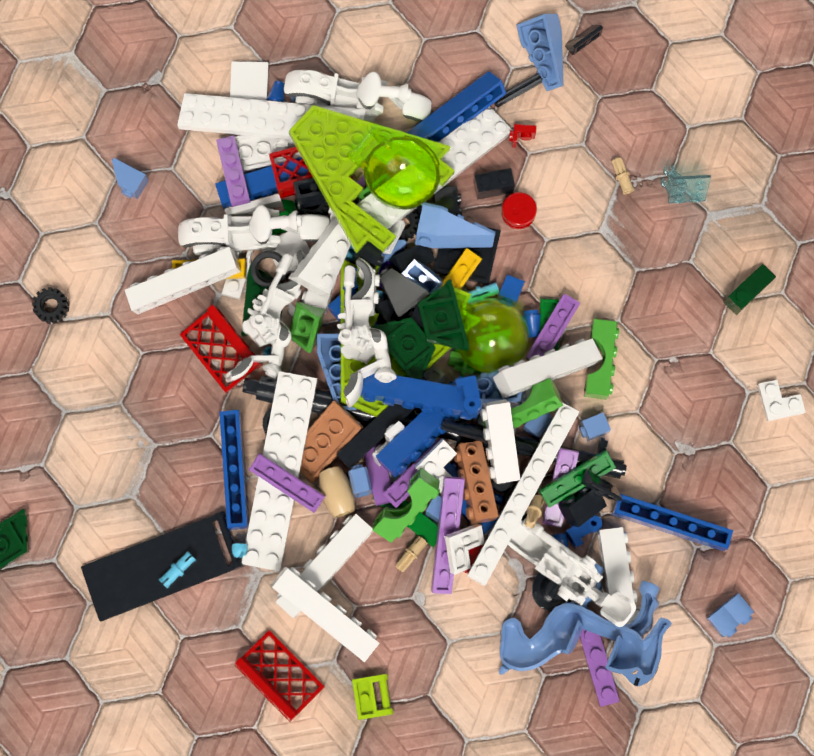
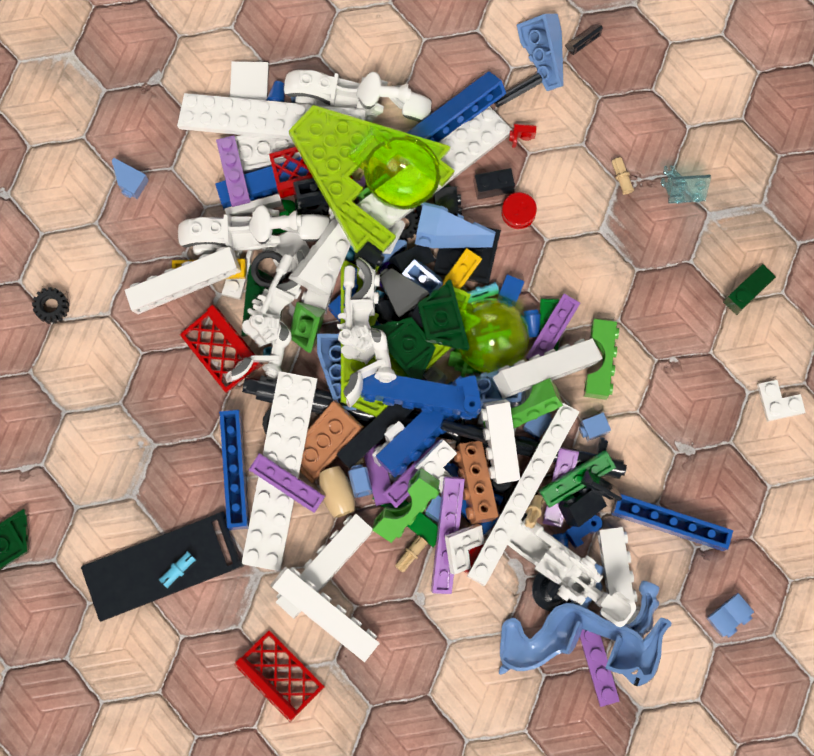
medium azure hinge [232,543,248,558] -> none
lime plate [352,674,394,720] -> none

